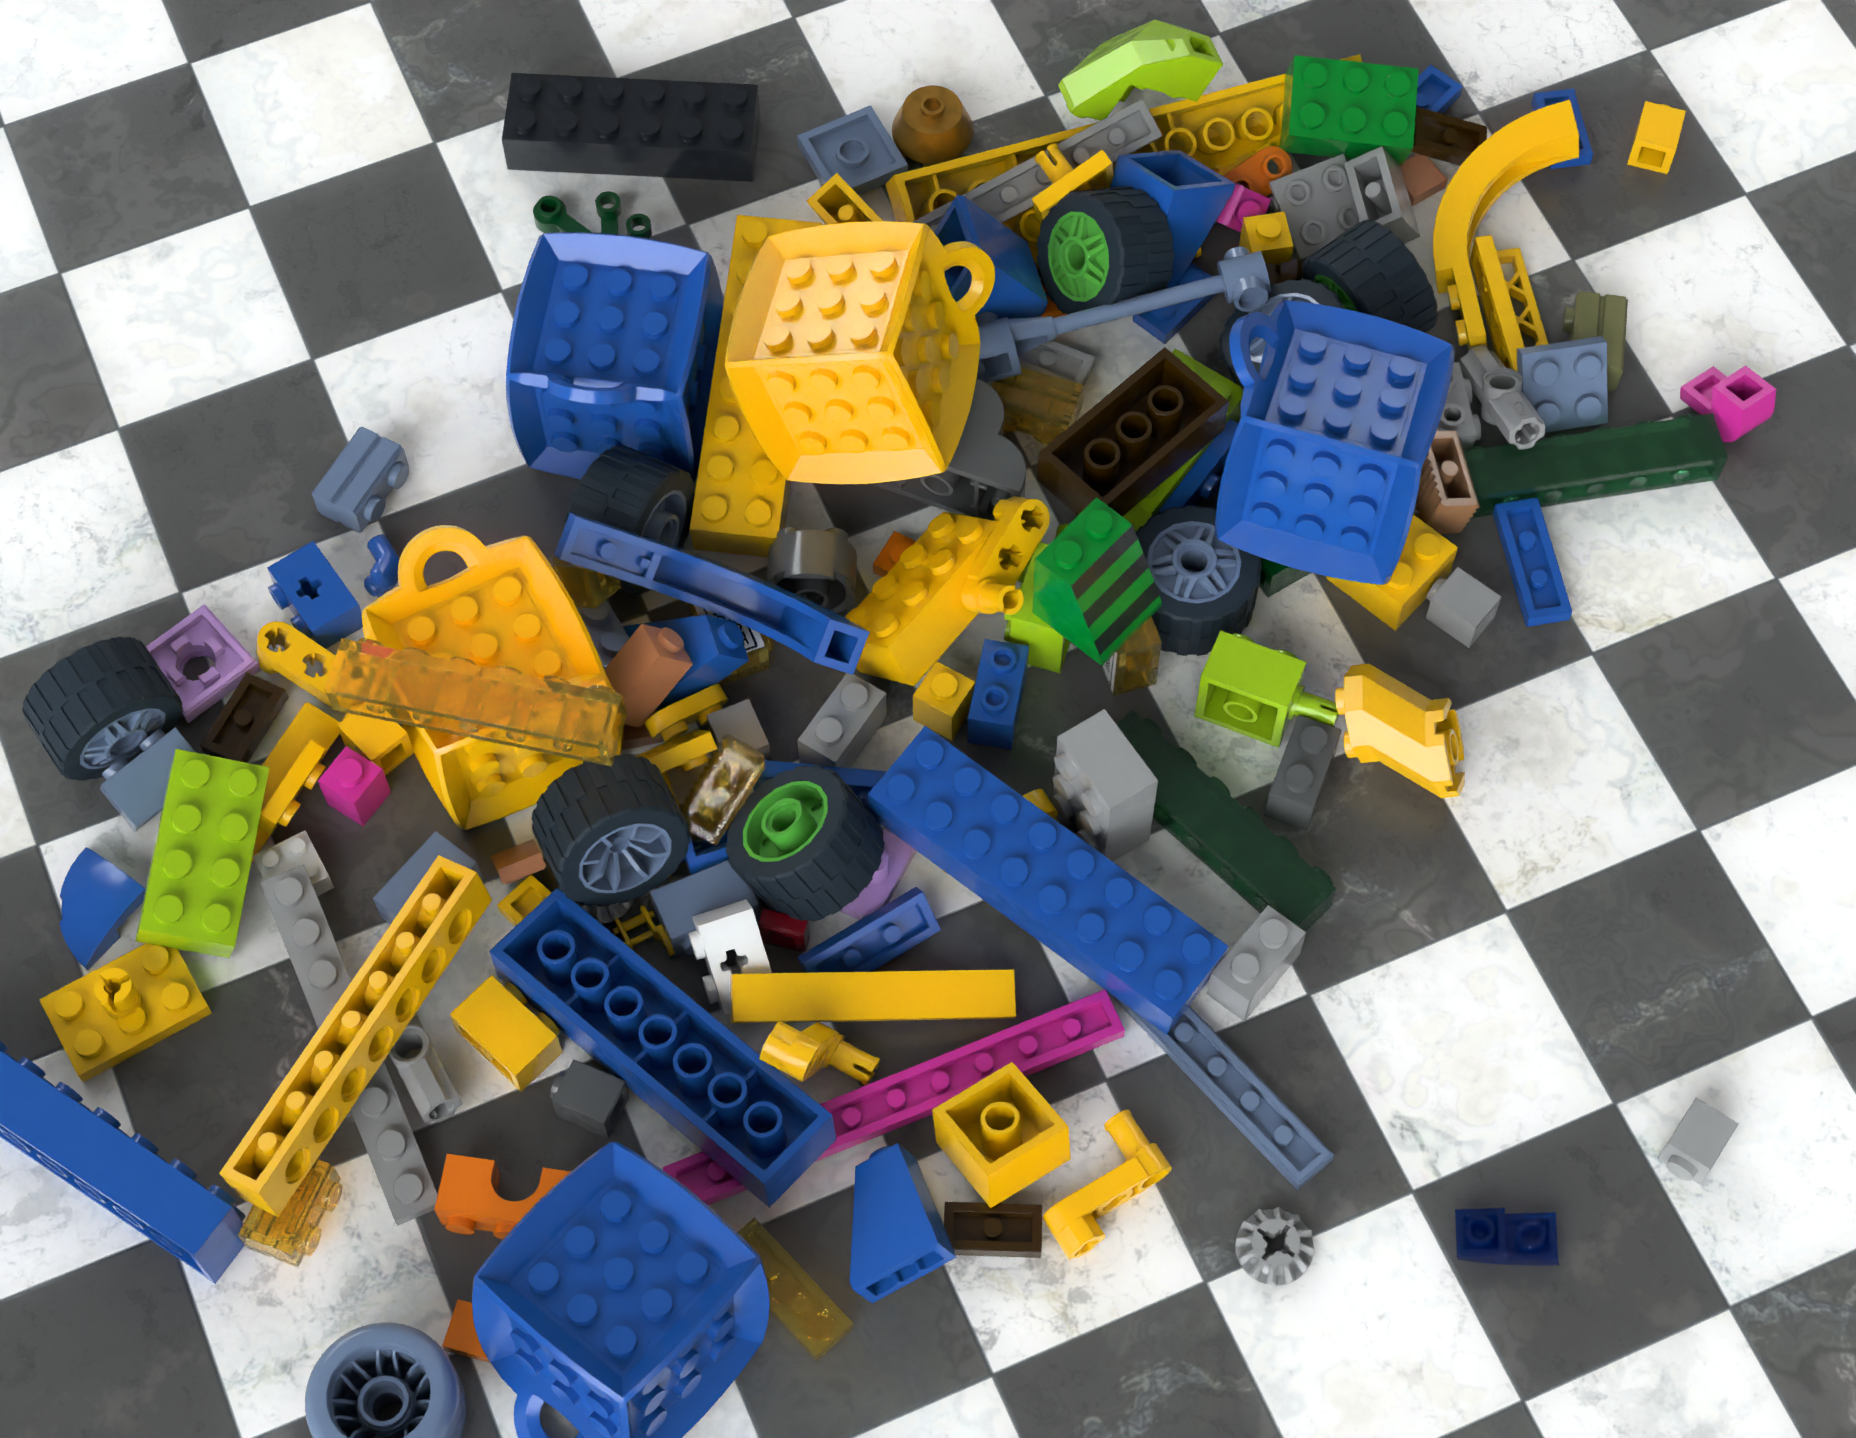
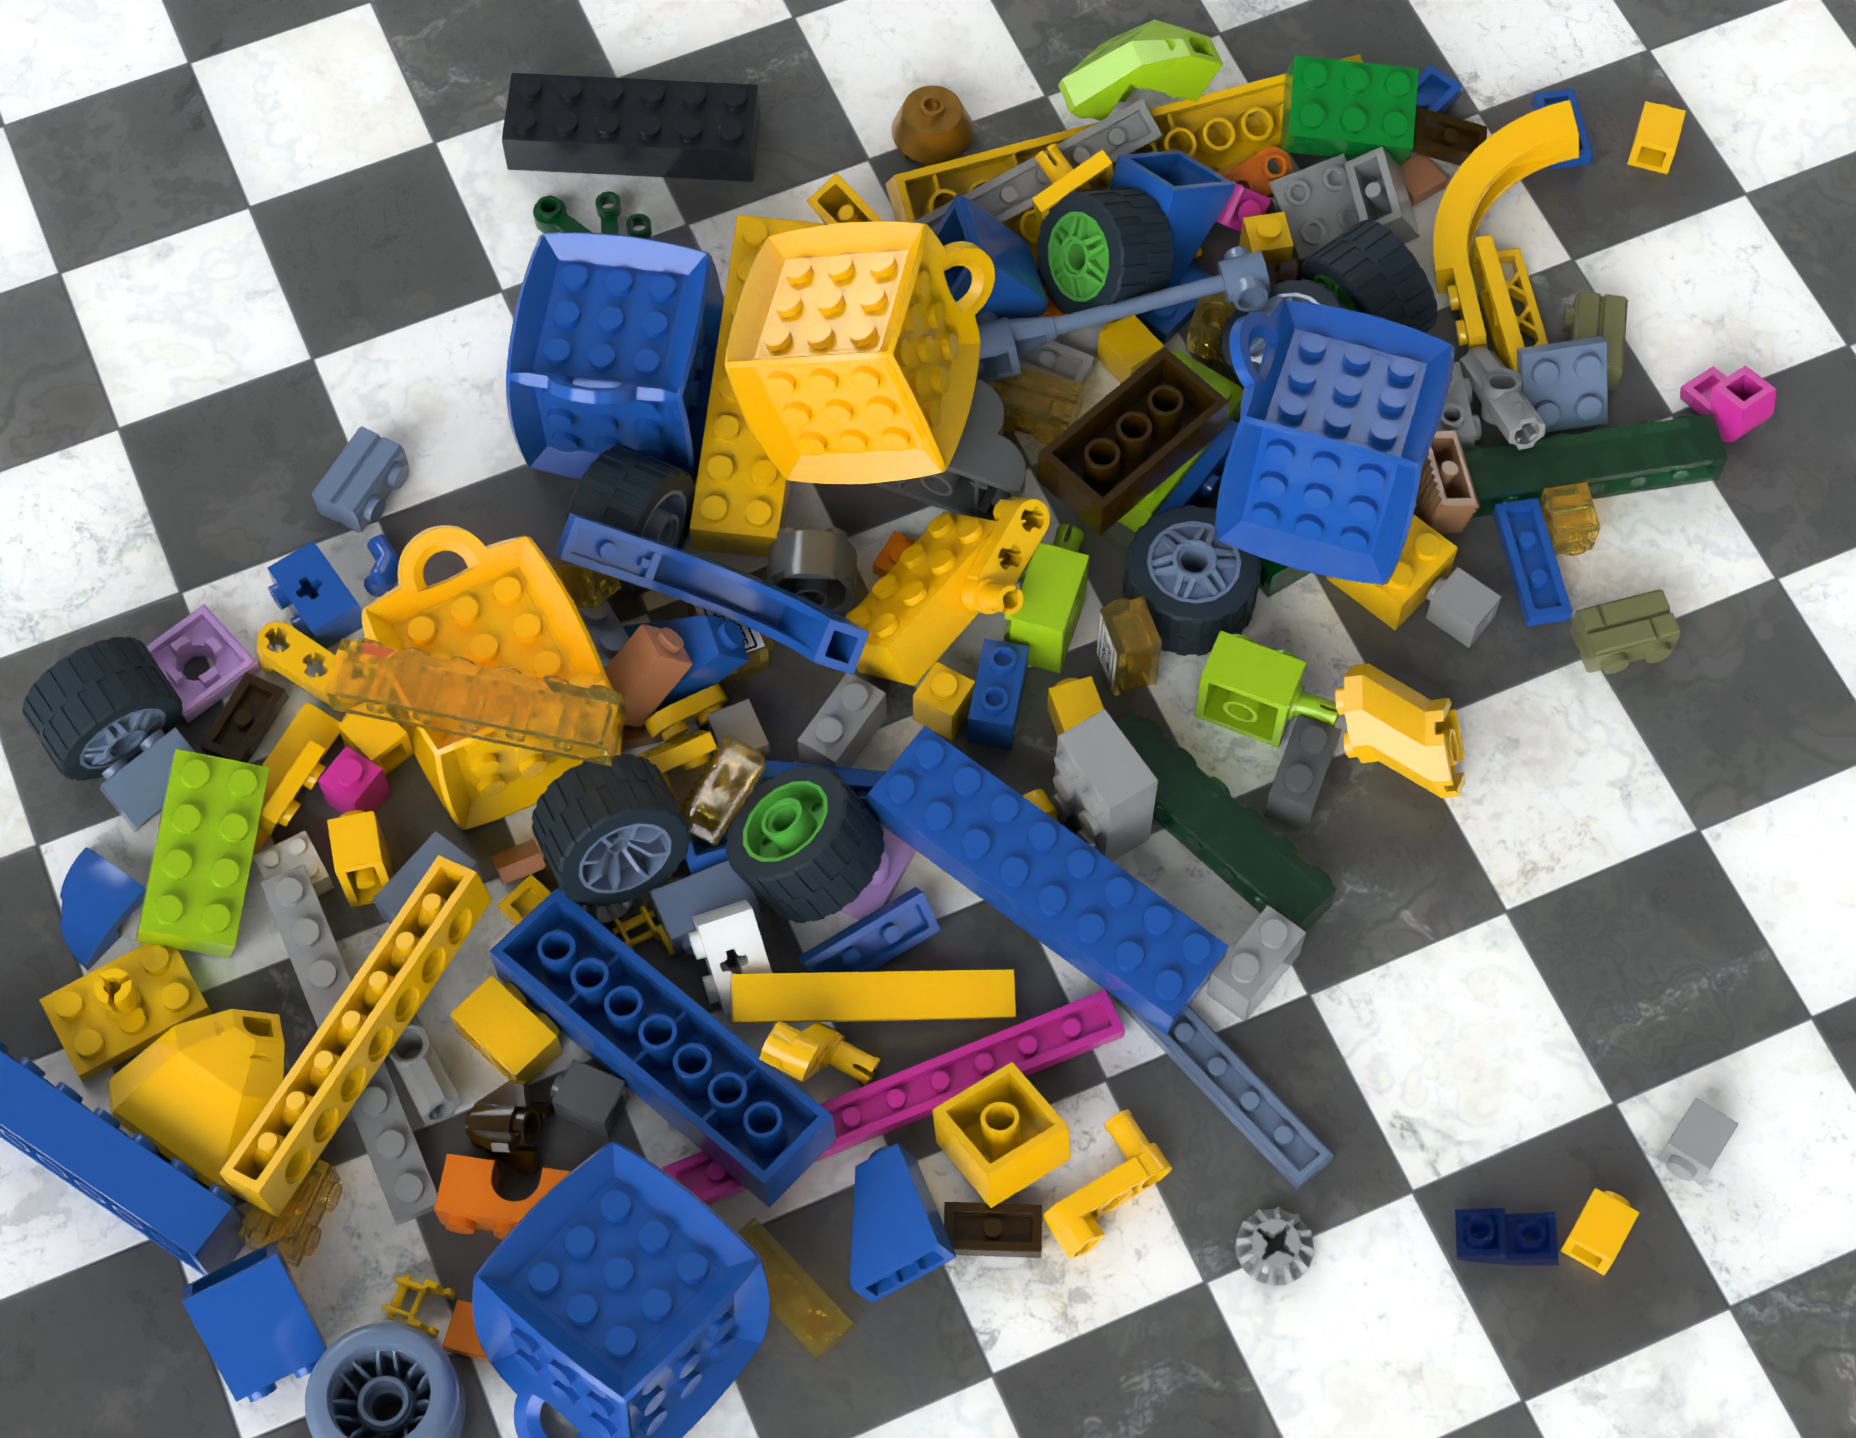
dark red tile [758,909,810,953] -> none
sand blue plate [797,105,908,195] -> none
green slope [1032,497,1162,666] -> none
none -> yellow brick [107,1009,285,1195]
none -> blue slope [182,1241,328,1402]
none -> yellow brick [327,810,393,908]
none -> yellow piece [381,1274,456,1338]
none -> dark brown brick [465,1080,555,1174]
none -> yellow brick [1047,676,1104,736]
none -> yellow brick [1097,315,1164,383]
none -> clear yellow brick [1186,292,1236,361]
none -> clear yellow brick [1539,482,1601,556]
none -> yellow brick [1560,1188,1640,1275]
none -> olive brick [1570,589,1680,674]

